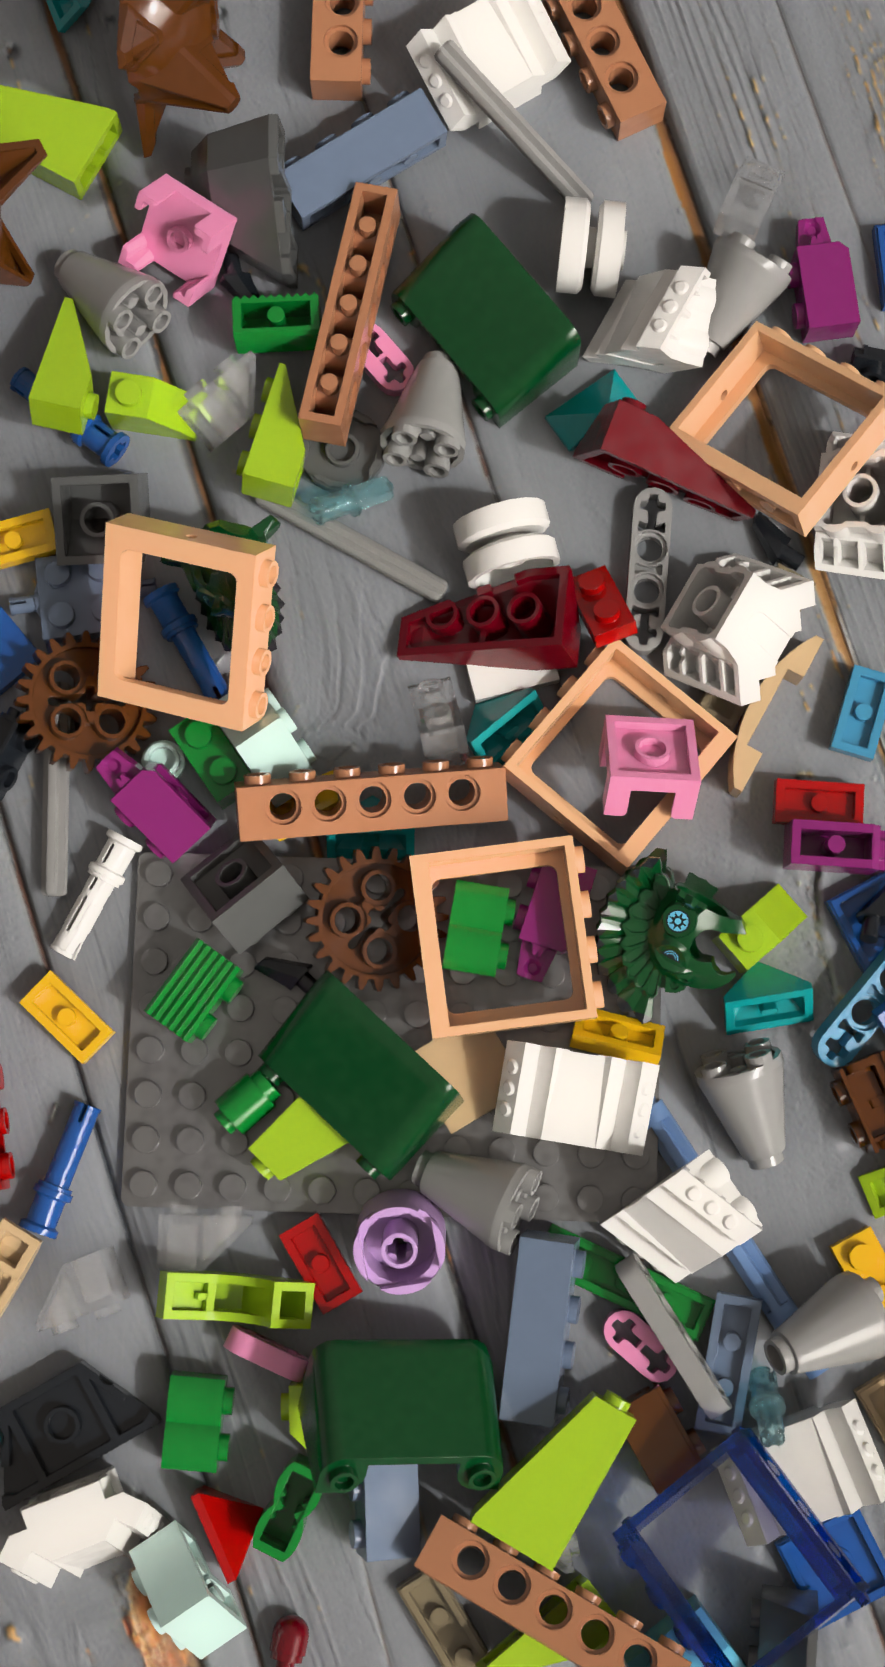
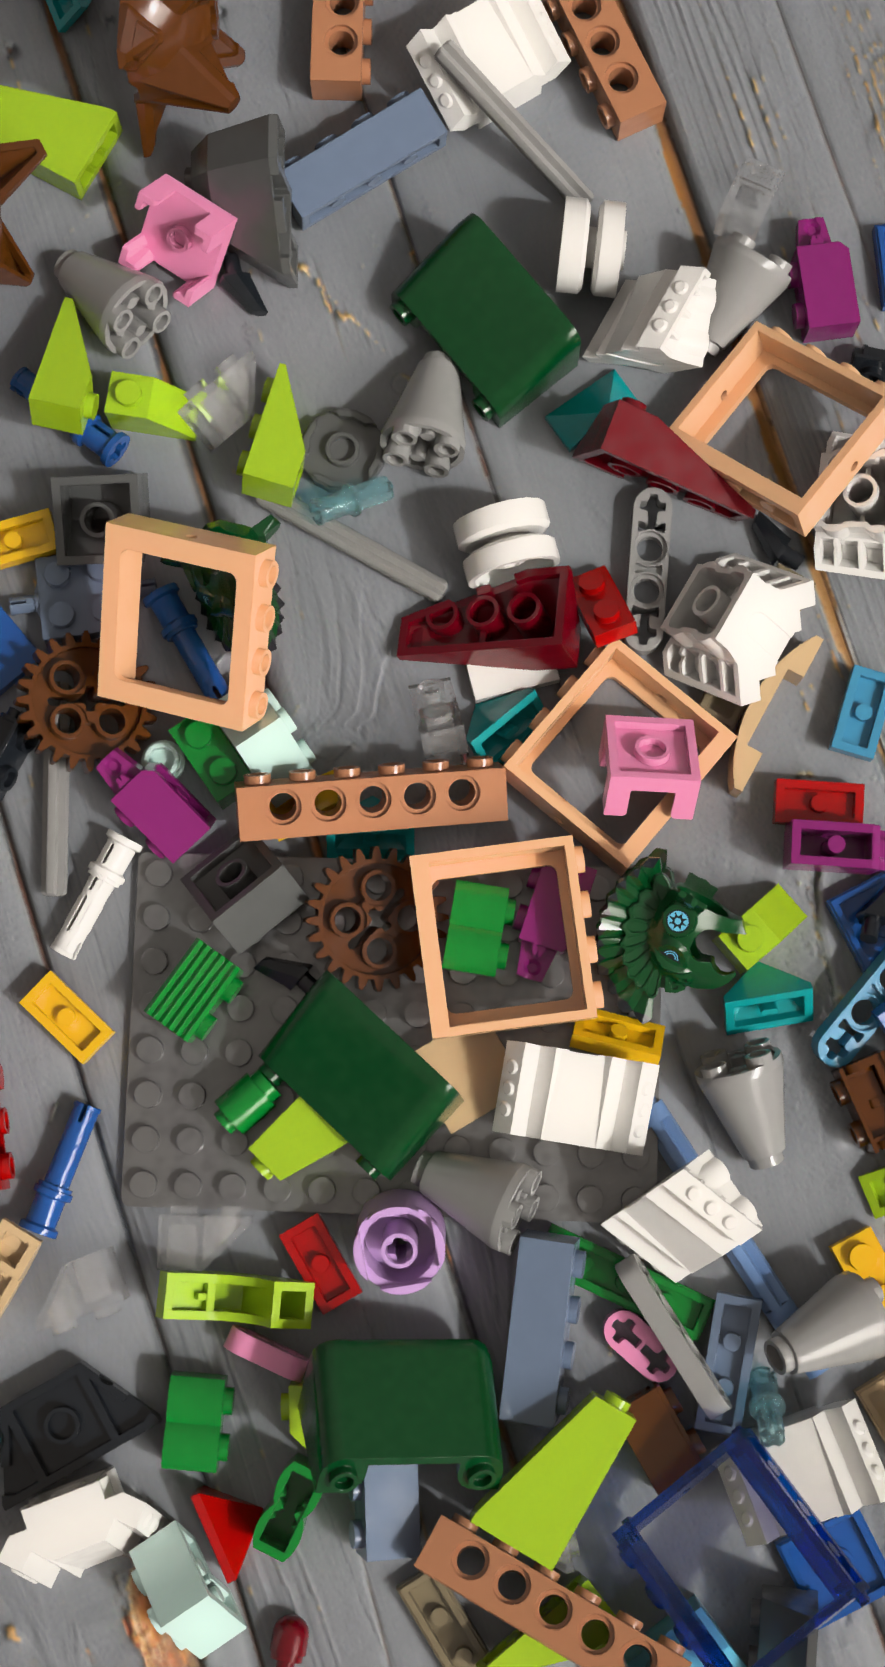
green brick [232,292,322,354] -> none
nougat brick [298,182,401,447] -> none
bright pink beam [364,324,414,397] -> none

